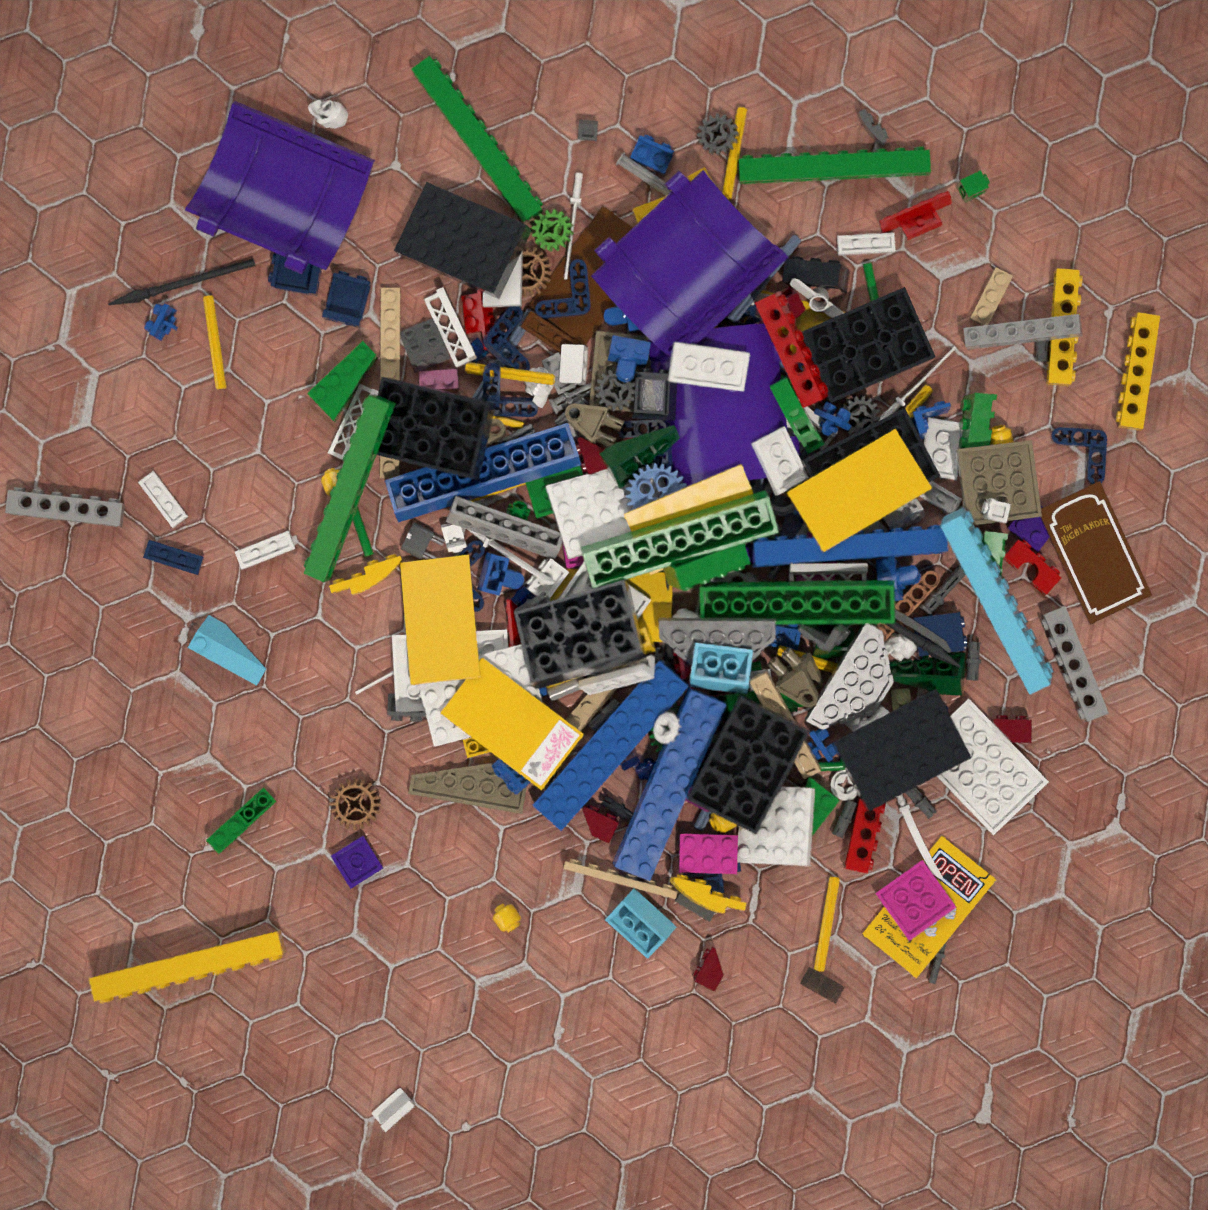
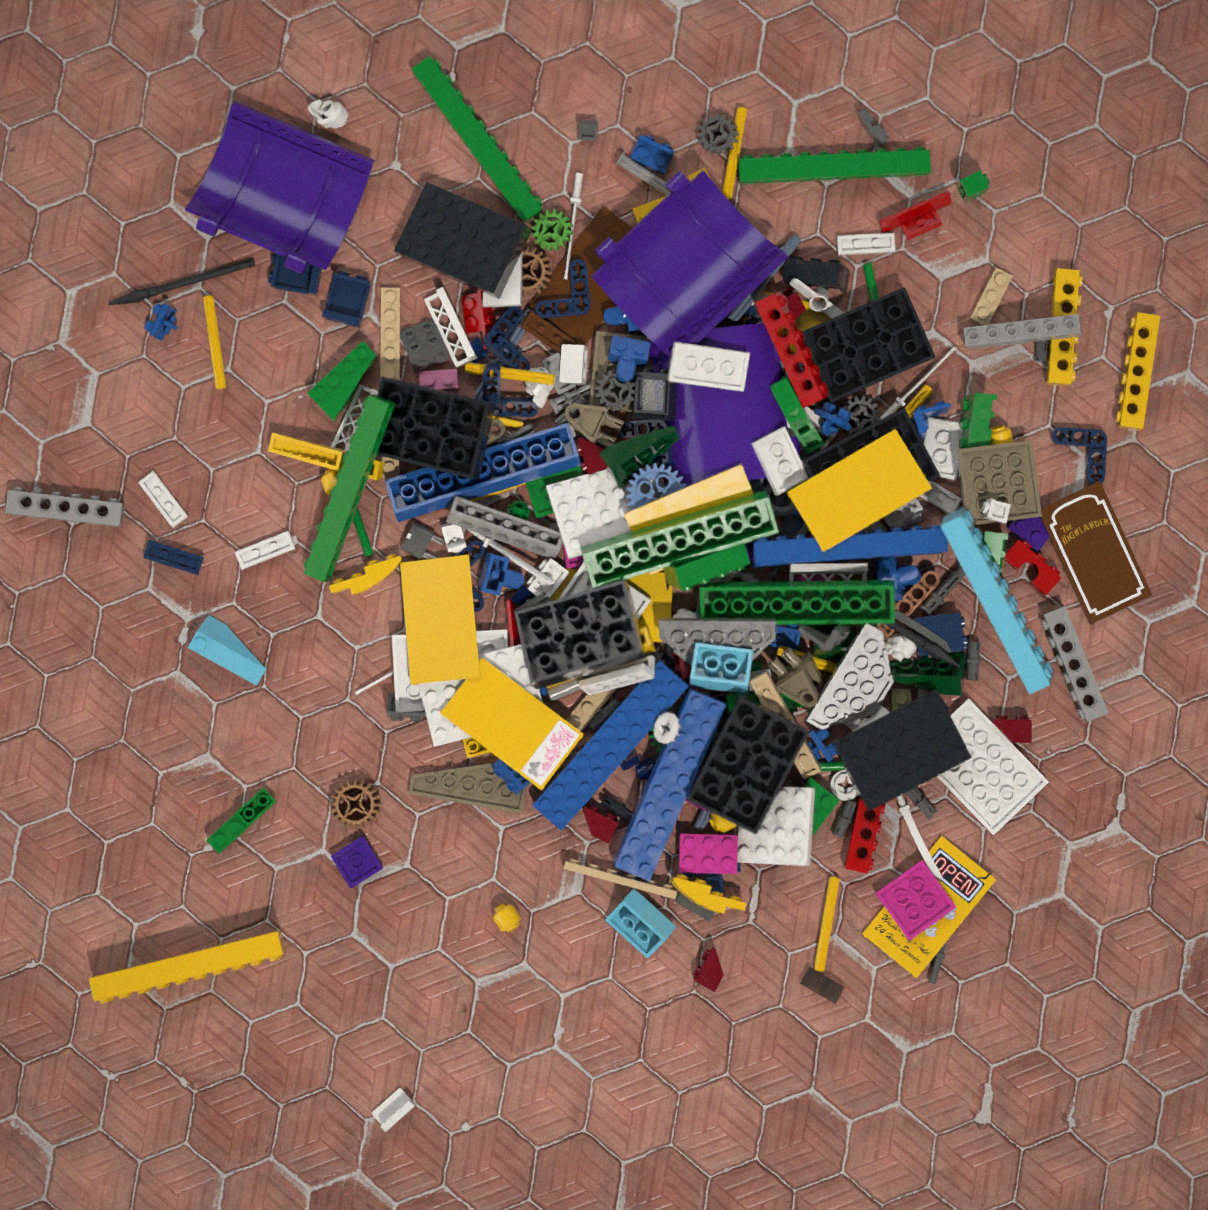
none -> yellow slope [268,433,385,480]

